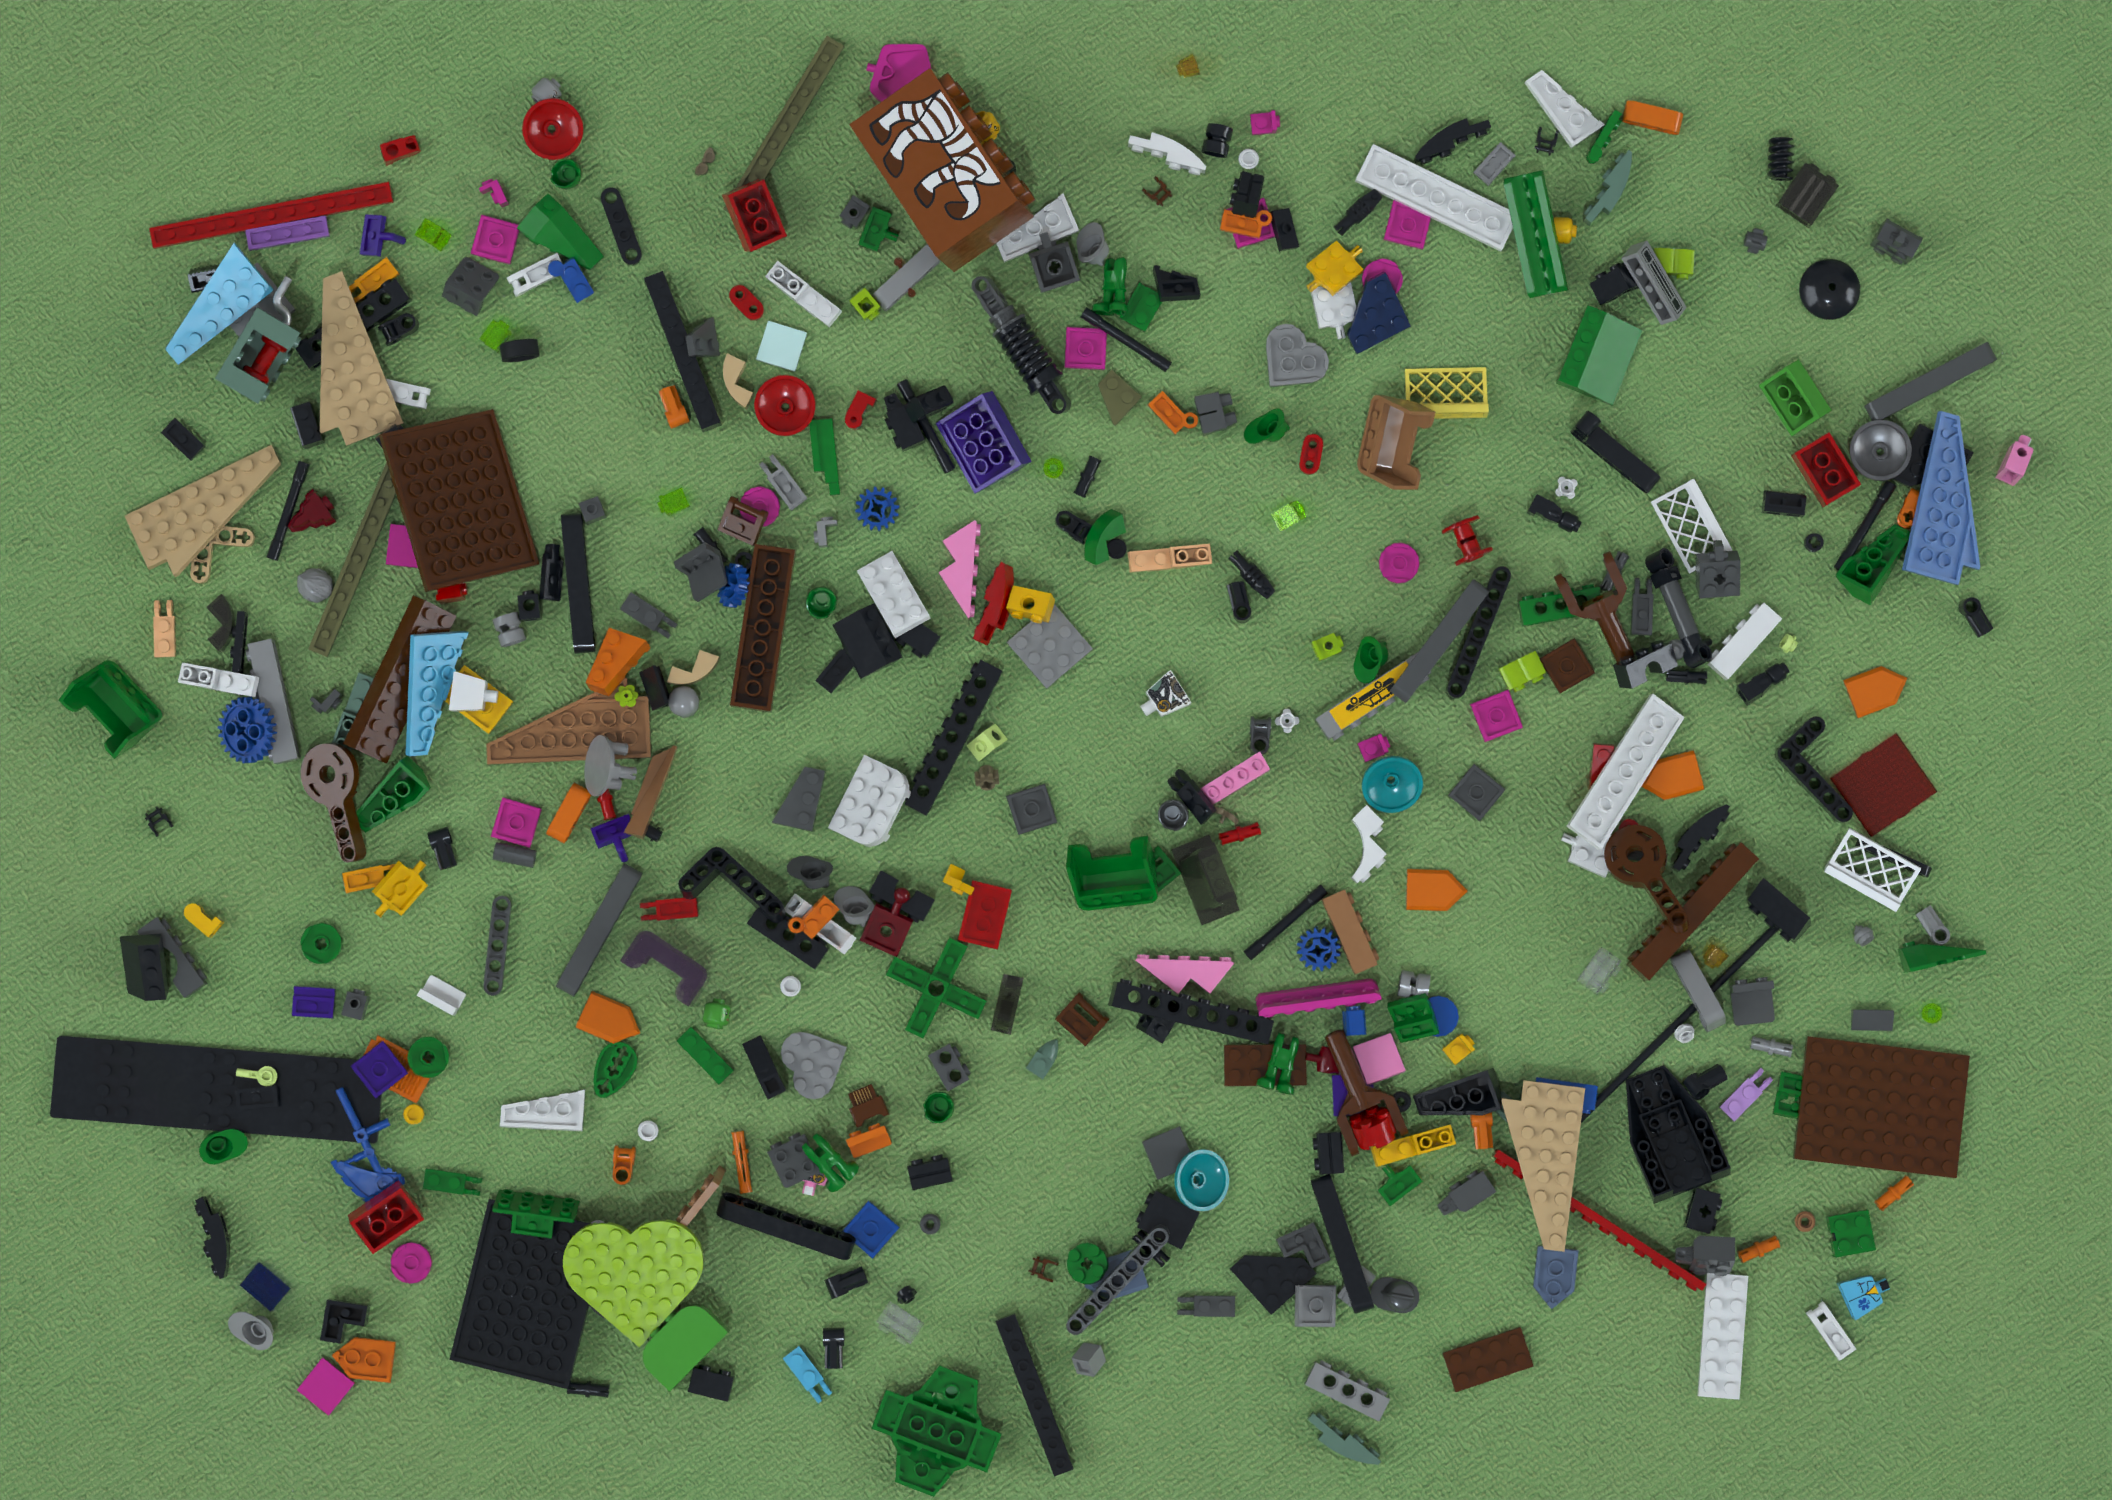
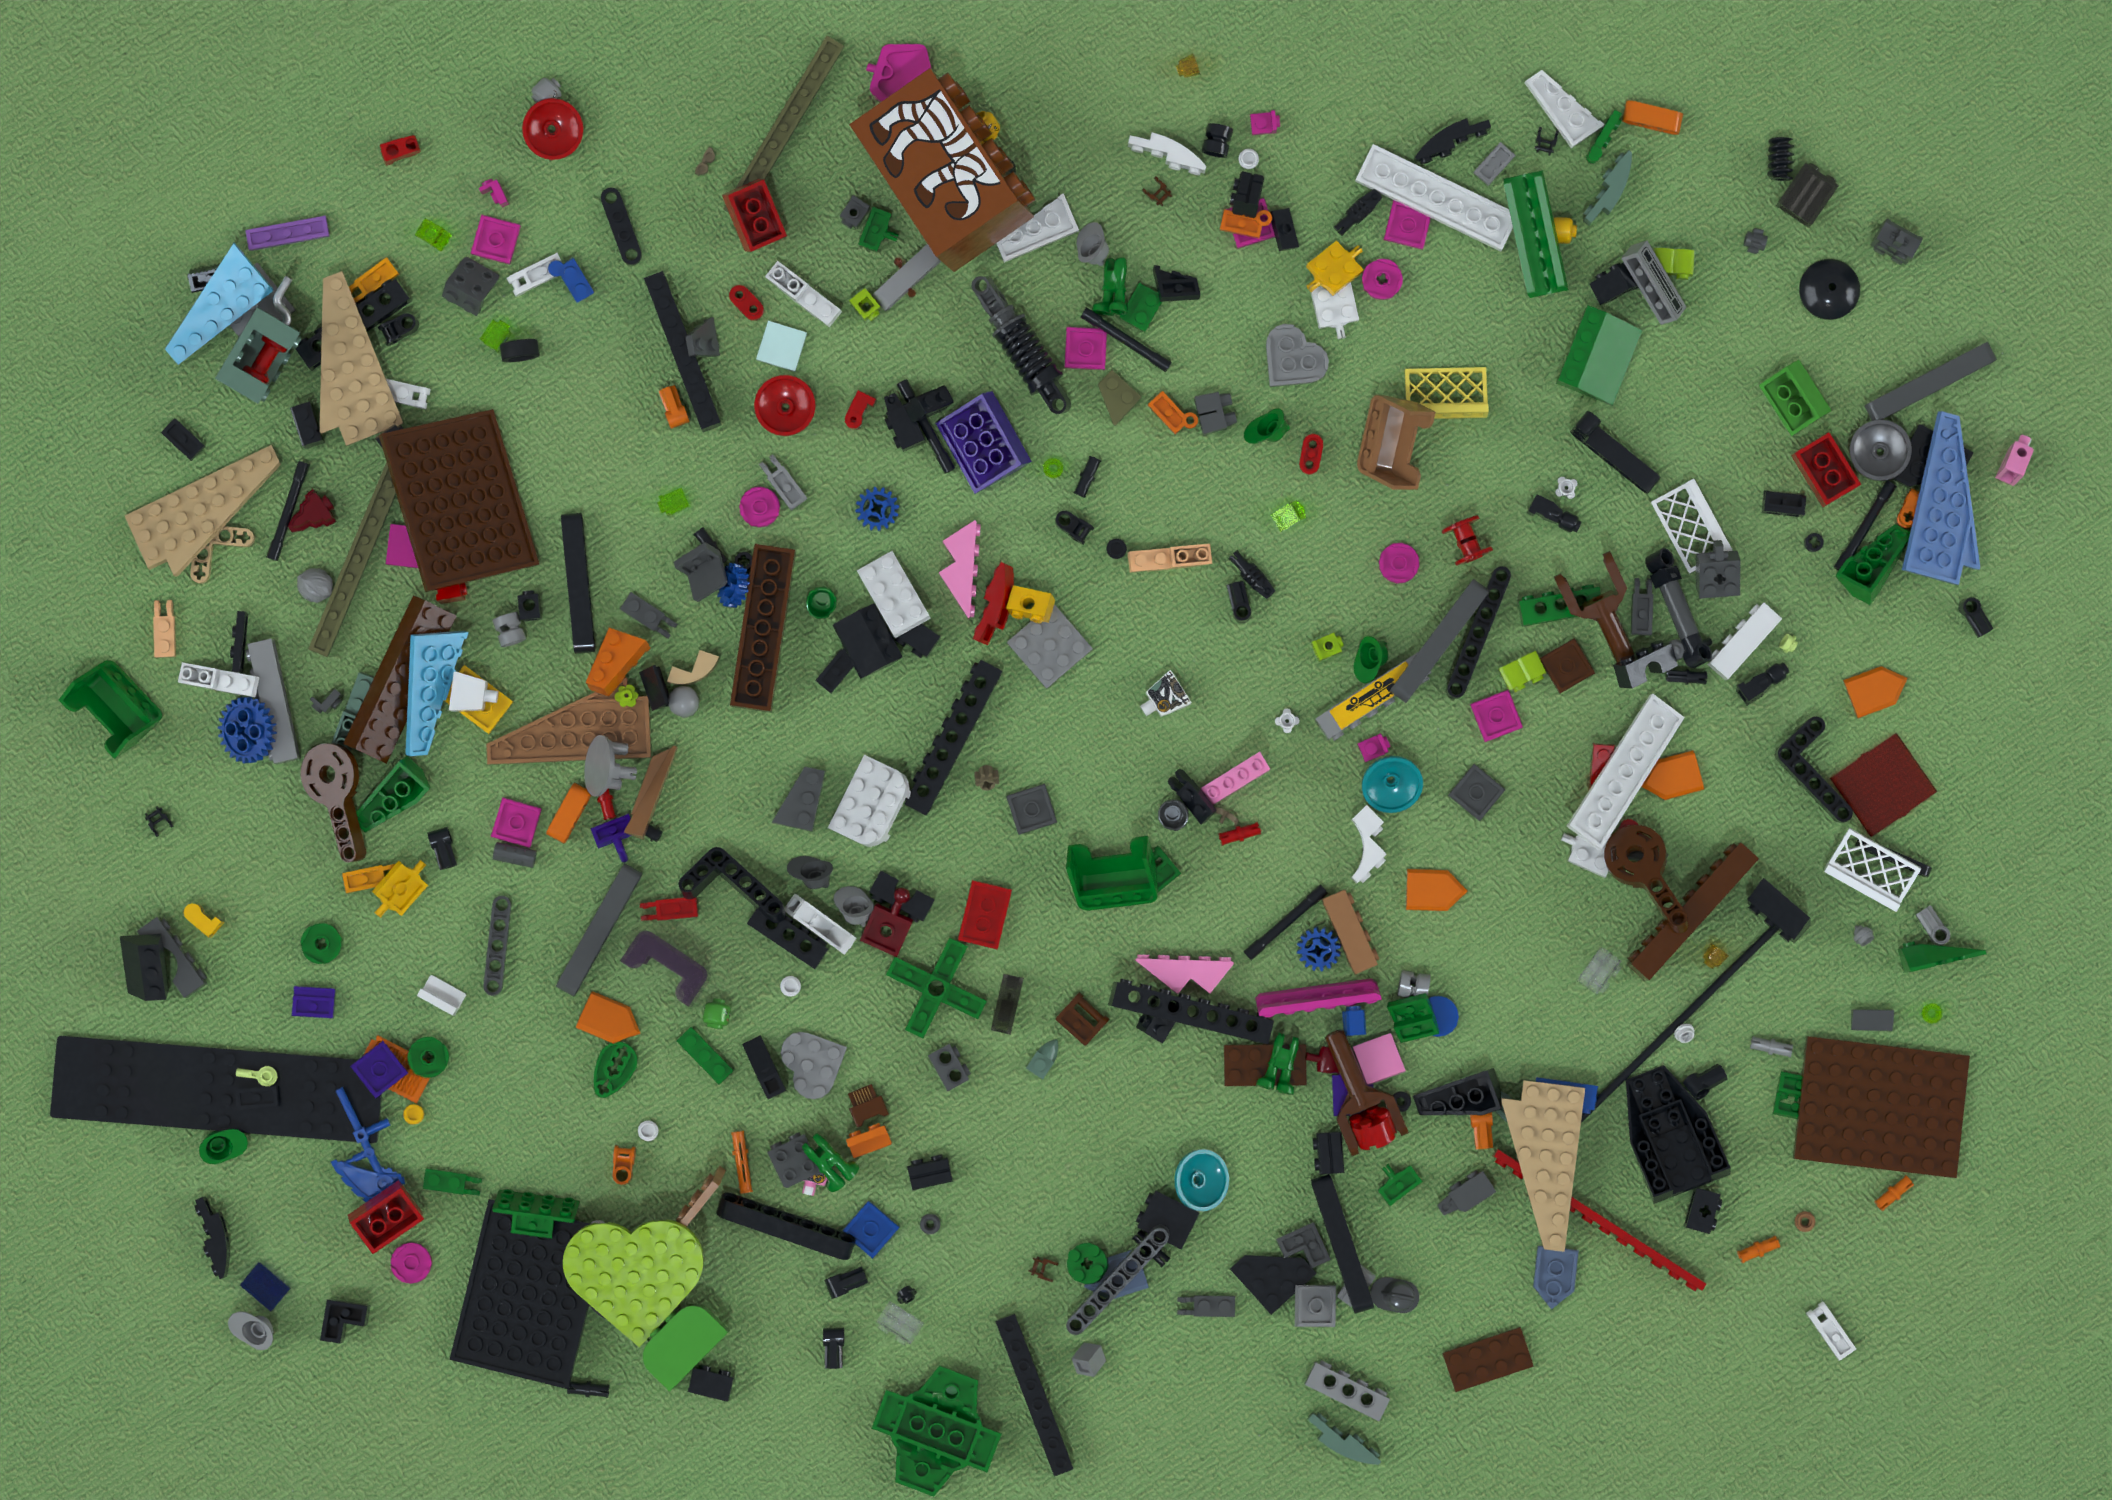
red plate [149,182,394,249] -> none
clear smoke brick [206,594,235,653] -> none
dark pink tile [297,1357,355,1416] -> none
orange tile [332,1337,396,1383] -> none
dark grey brick [341,989,370,1020] -> none
dark purple plate [360,214,406,257] -> none
white wing [500,1090,585,1131] -> none
green wedge [517,194,604,270] -> none
black hinge [539,544,563,602] -> none
green hair [550,158,581,190] -> none
dark grey brick [579,496,607,525] -> none
reddish brown plate [718,496,769,546] -> none
tan brick [723,353,754,410] -> none
medium azure hinge [783,1346,832,1404] -> none
orange hinge [788,895,840,939] -> none
green piece [809,418,840,496] -> none
light grey bracket [814,517,838,548] -> none
green hair [923,1092,954,1123] -> none
yellow bracket [942,864,974,895] -> none
yellowish green bracket [967,724,1008,761] -> none
dark grey hinge [1028,232,1080,293] -> none
green brick [1084,509,1126,565] -> none
dark grey tile [1142,1126,1190,1180] -> none
clear smoke windscreen [1171,835,1240,926] -> none
dark grey piece [1250,716,1271,756] -> none
dark blue plate [1347,272,1411,354] -> none
yellow slope [1370,1124,1456,1167] -> none
yellow bracket [1442,1034,1475,1065] -> none
dark grey pin [1599,551,1629,592] -> none
light grey beam [1670,949,1726,1033] -> none
black slope [1671,804,1730,872] -> none
dark grey hinge [1675,1236,1735,1276] -> none
white plate [1697,1273,1748,1400] -> none
lavender hinge [1719,1068,1773,1122] -> none
dark grey bracket [1729,977,1775,1026] -> none
green piece [1826,1209,1876,1258] -> none
medium azure torso [1837,1275,1890,1320] -> none

